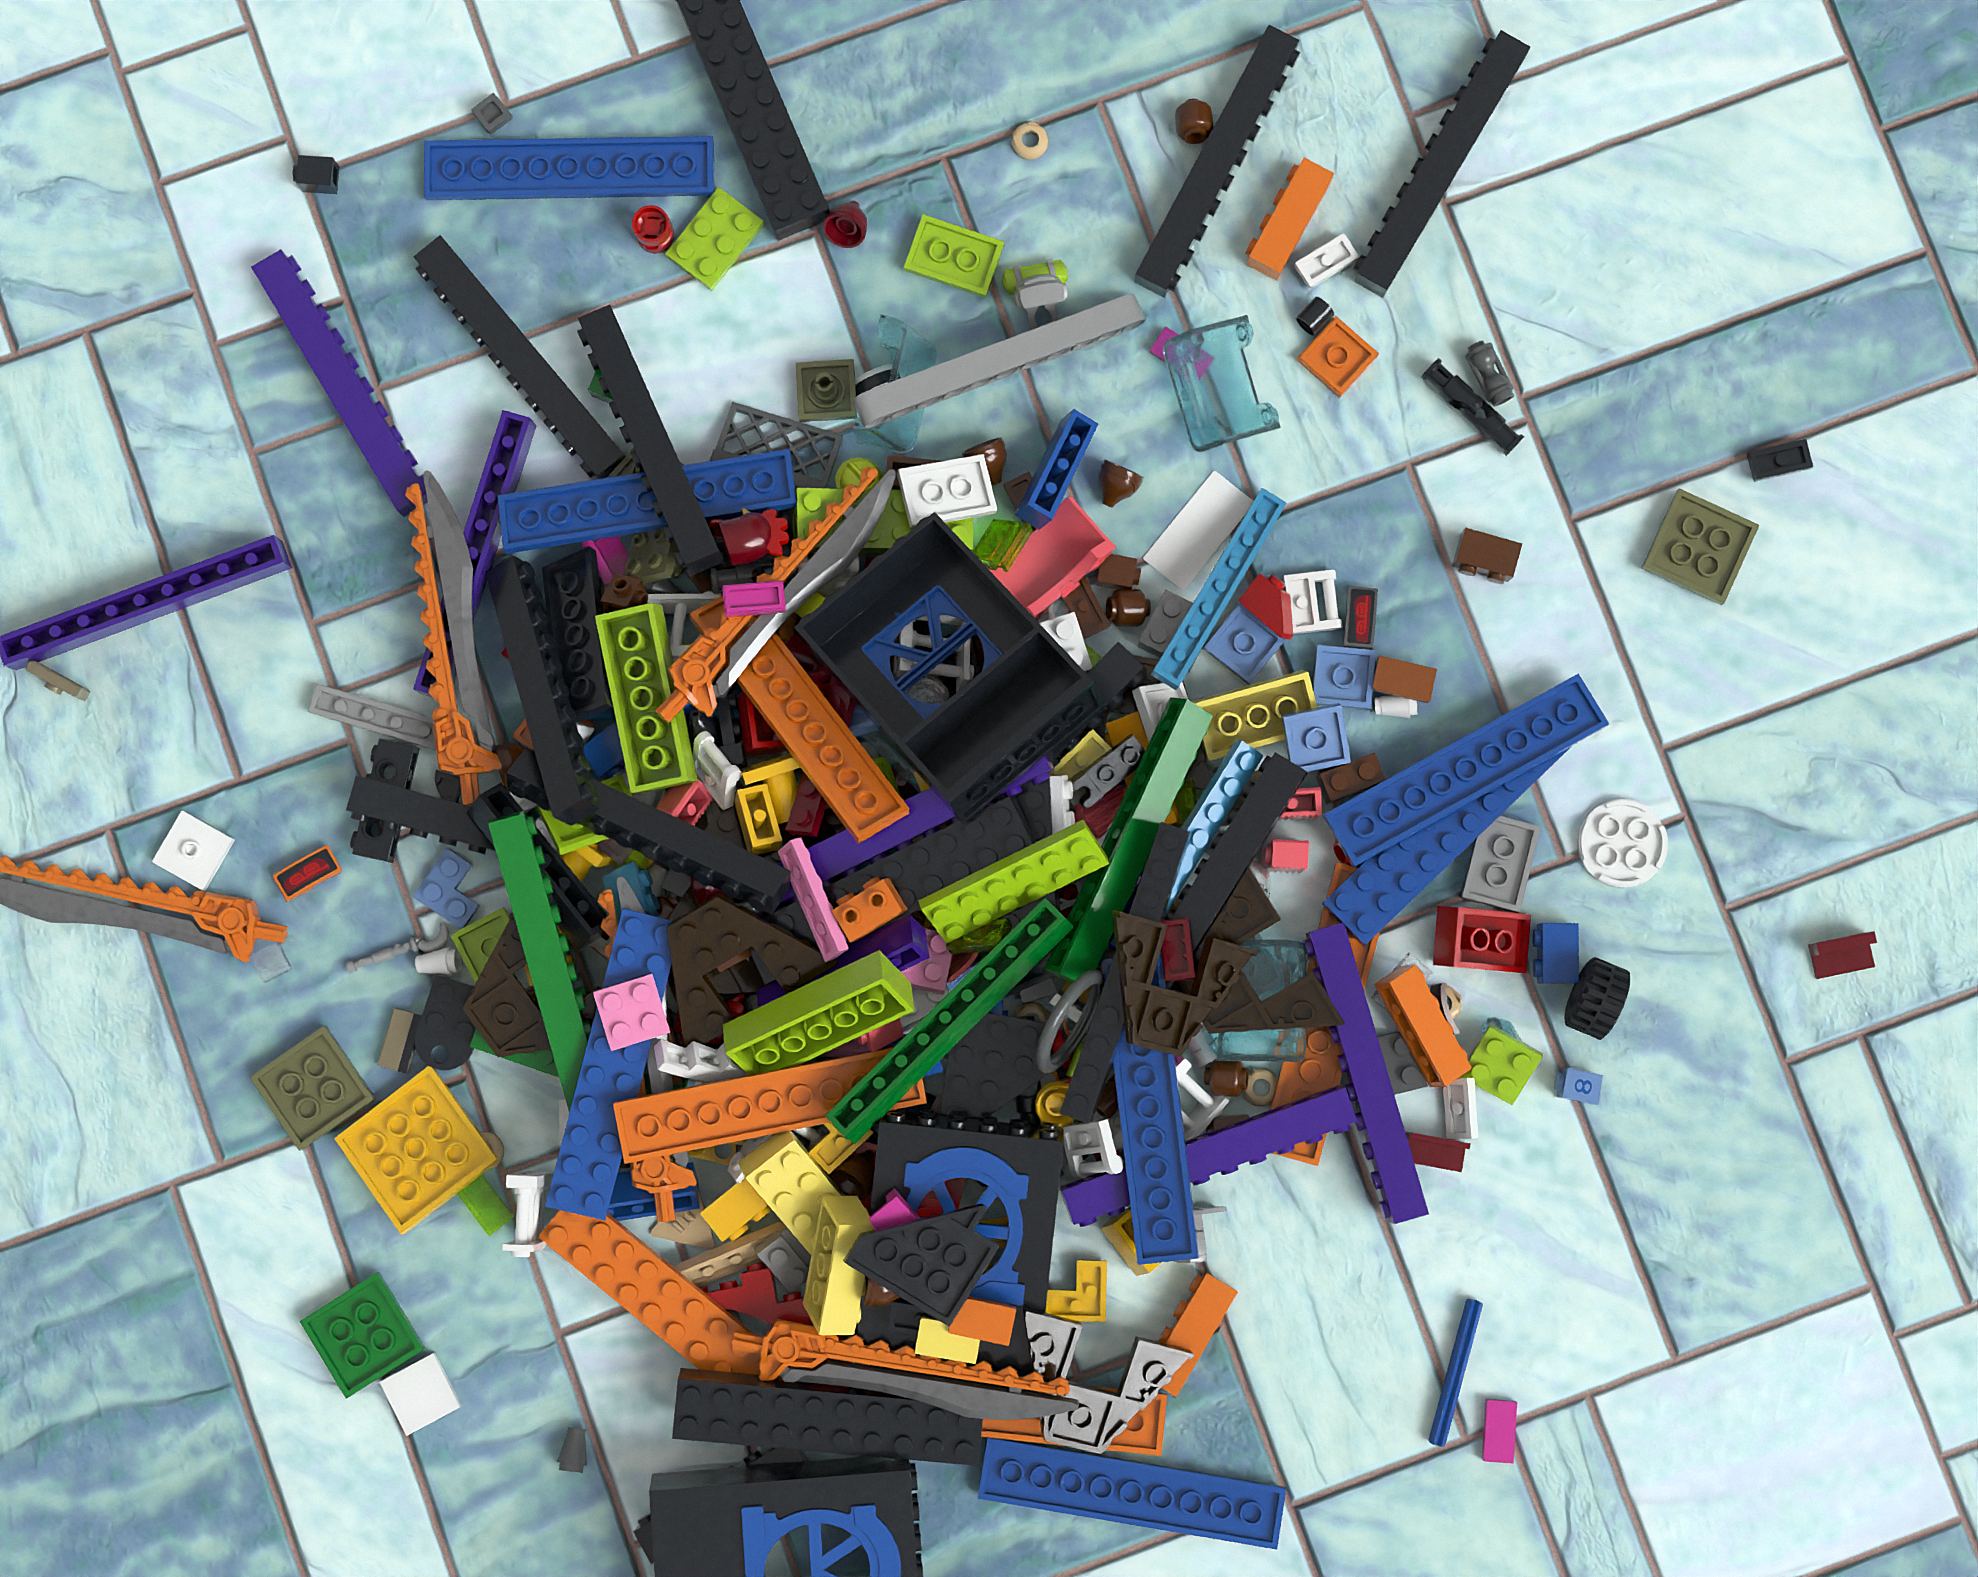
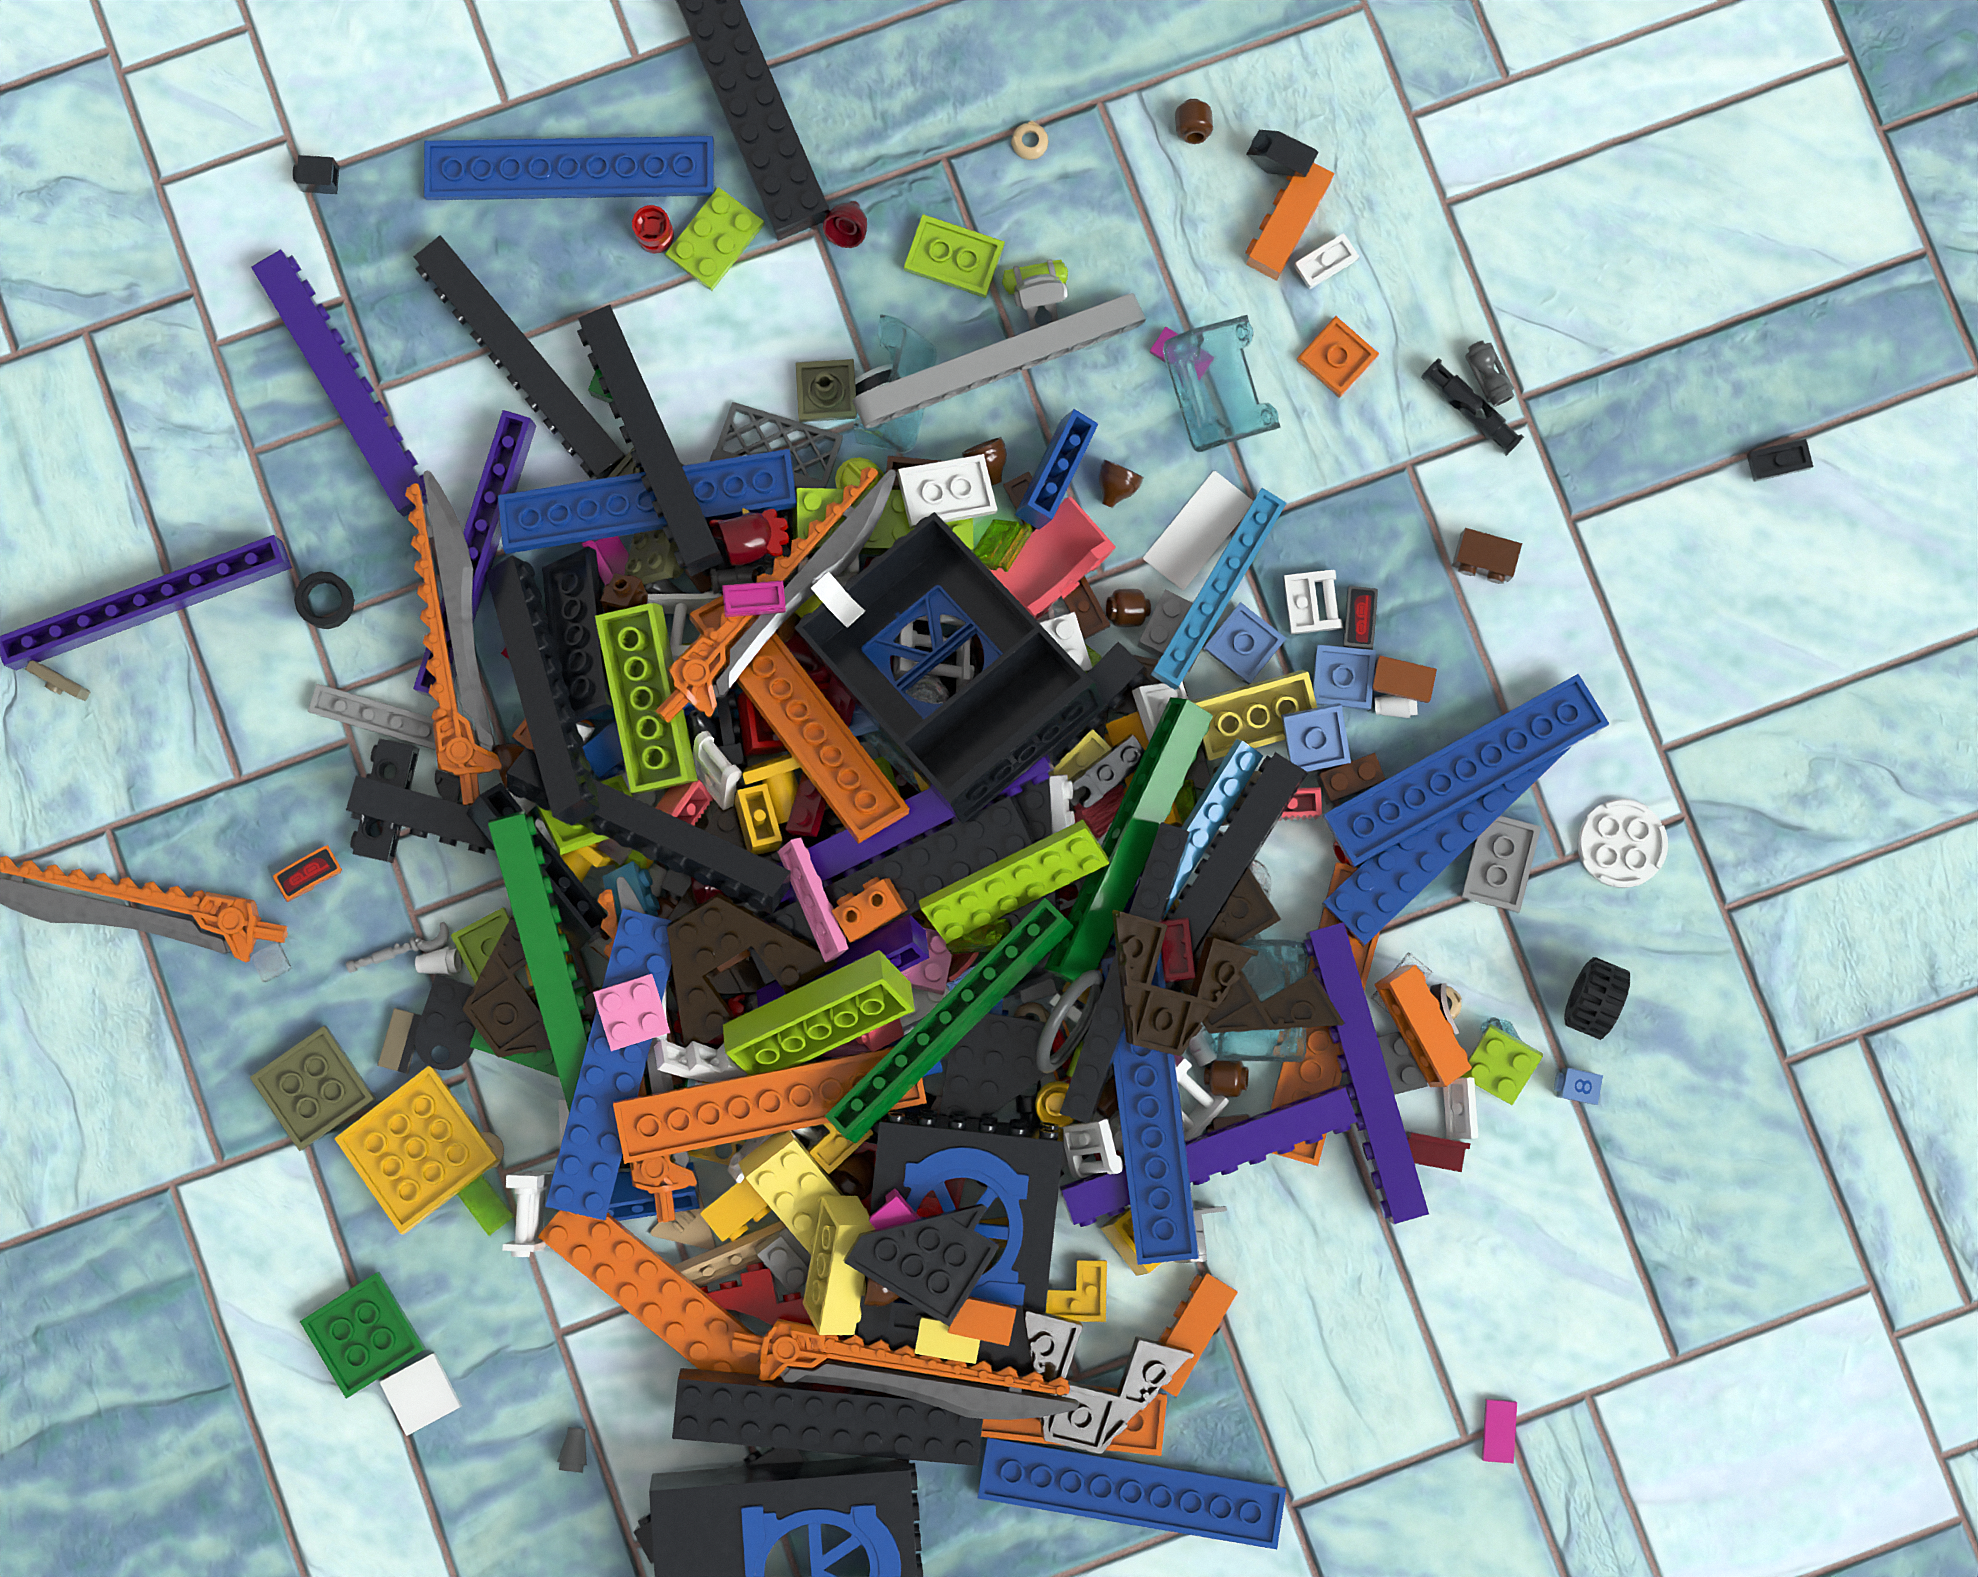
white plate [152,811,235,891] -> none
medium blue plate [413,848,480,929] -> none
dark grey plate [471,92,513,135] -> none
reddish brown brick [1096,554,1141,590] -> none
black brick [1134,25,1301,298] -> none
red slope [1238,573,1293,640] -> none
tan piece [1242,1068,1278,1107] -> none
coral brick [1261,839,1309,874] -> none
black beam [1295,296,1334,336] -> none
black brick [1353,30,1531,298] -> none
blue axle [1429,1299,1483,1447] -> none
red slope [1433,906,1531,973] -> none
blue brick [1532,923,1579,984] -> none
olive plate [1641,488,1760,605] -> none
dark red panel [1808,931,1877,979] -> none
none -> black tyre [294,571,355,629]
none -> white sticker [811,572,865,628]
none -> black slope [1246,129,1319,177]

